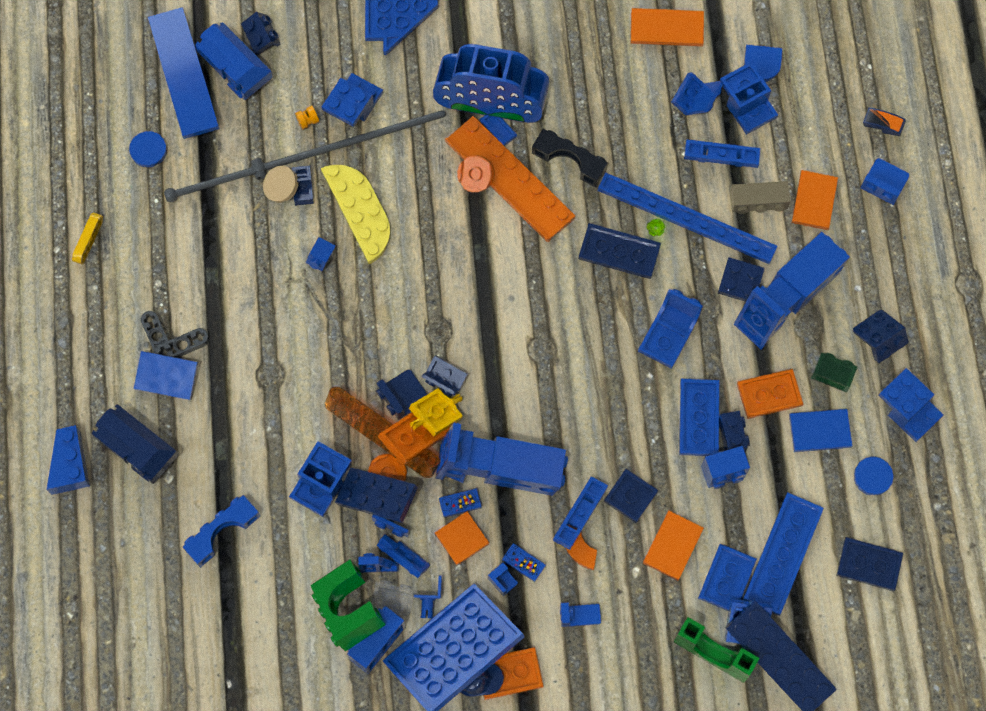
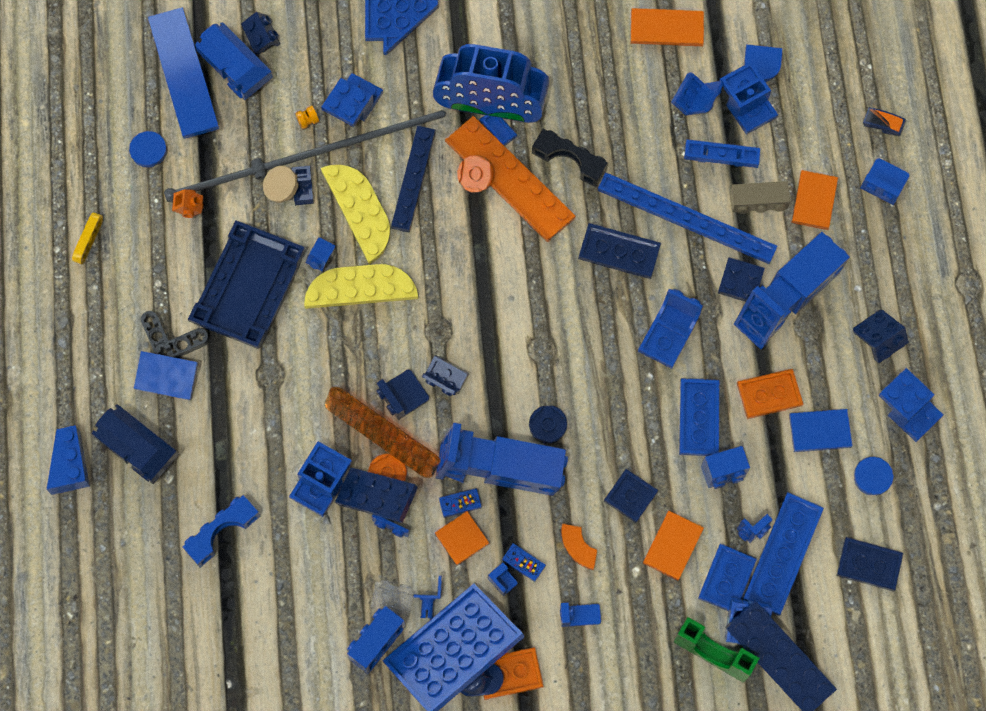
green arch [310,559,386,652] -> none
blue wing [358,553,399,573] -> none
blue hinge [377,534,430,578] -> none
orange tile [378,413,450,466] -> none
yellow plate [409,388,463,437] -> none
blue hinge [553,476,608,550] -> none
clear neon green plate [647,219,665,236] -> none
dark blue brick [719,411,750,452] -> none
clear green brick [811,353,858,393] -> none
none -> orange brick [172,189,203,218]
none -> dark blue slope [188,220,305,349]
none -> light yellow plate [304,264,418,309]
none -> dark blue plate [391,126,435,233]
none -> dark blue tile [529,406,567,444]
none -> blue bracket [737,514,773,543]

